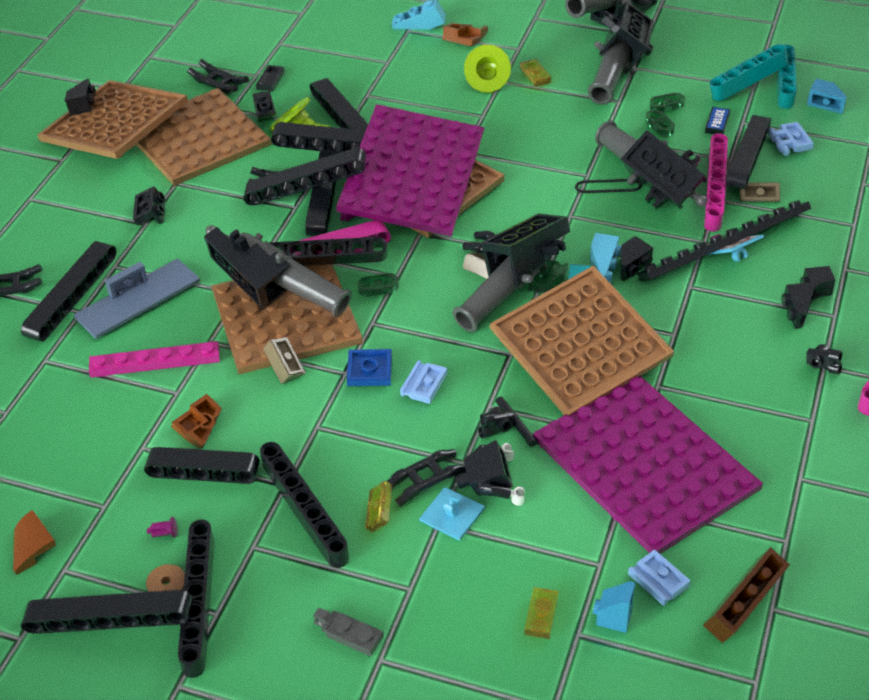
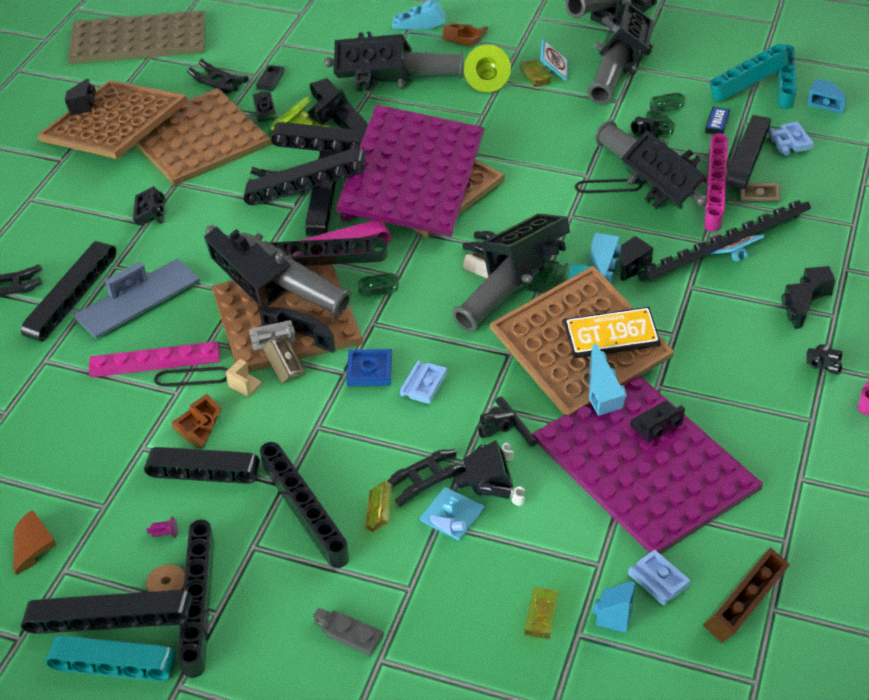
none -> teal beam [45,636,176,681]
none -> dark tan plate [68,10,205,64]
none -> black piece [154,367,228,387]
none -> tan panel [226,359,262,398]
none -> light grey hinge [249,320,296,350]
none -> black slope [259,307,336,353]
none -> black bracket [307,89,348,125]
none -> black piece [324,32,463,91]
none -> light blue bar [430,515,466,535]
none -> piece [540,39,568,81]
none -> tile [564,307,660,359]
none -> medium azure slope [589,344,627,416]
none -> black bracket [630,400,685,443]
none -> black plate [631,116,660,138]

